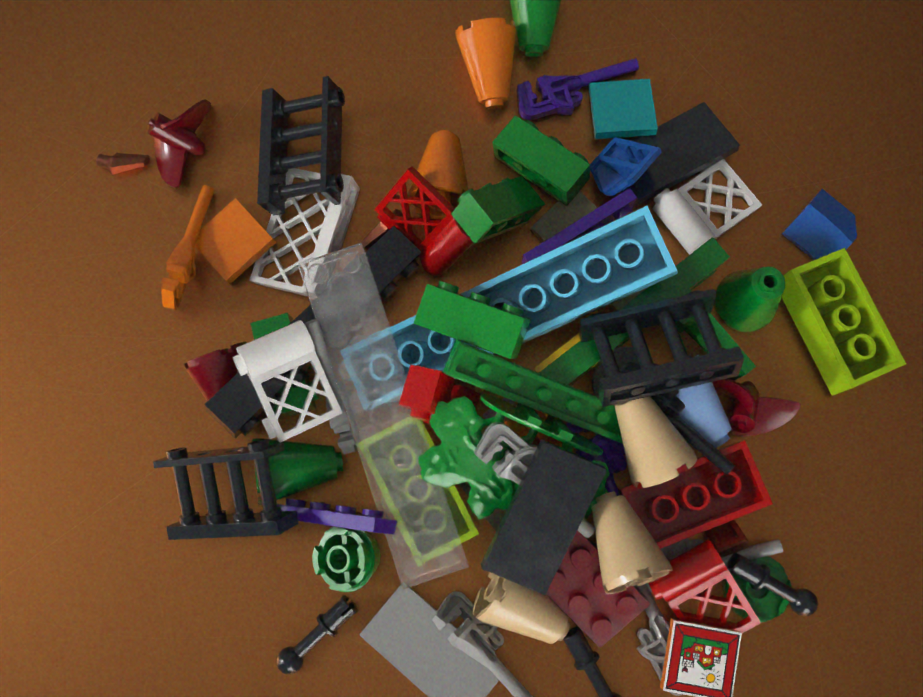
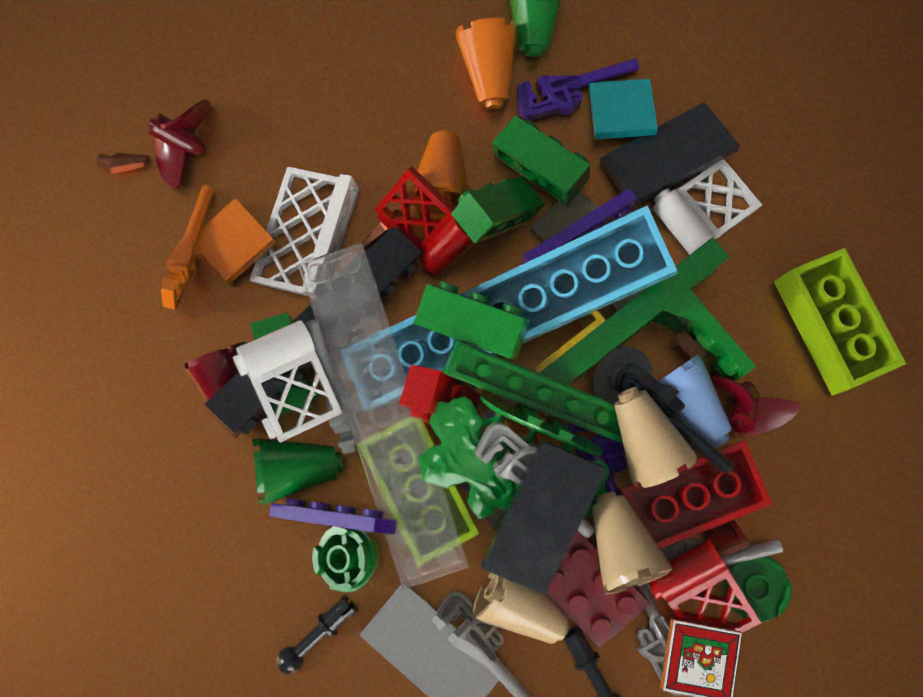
black fence [153,439,299,540] -> none
black fence [257,76,345,216] -> none
black fence [579,289,745,407] -> none
blue slope [590,137,662,196] -> none
green cone [714,267,785,332] -> none
black pin [727,552,818,616] -> none
blue slope [782,189,857,260] -> none

